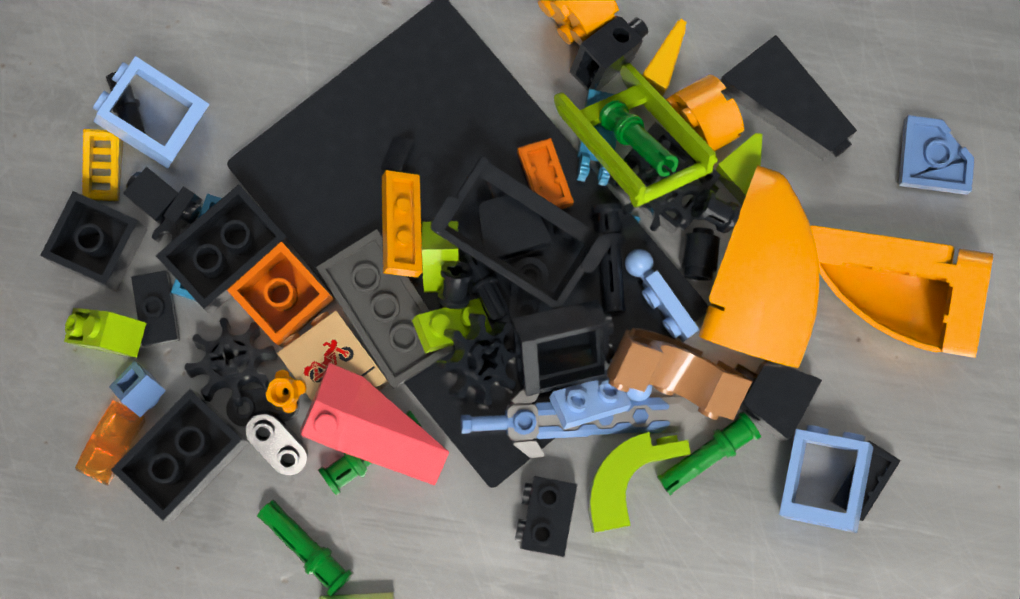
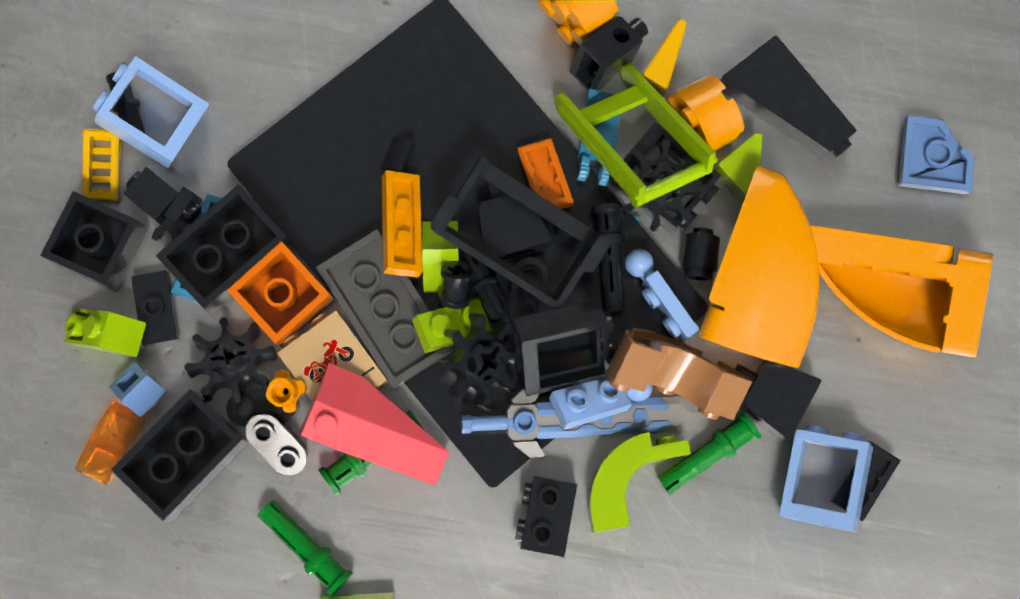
green pin [599,100,678,177] -> none
black bush [691,189,740,233] -> none

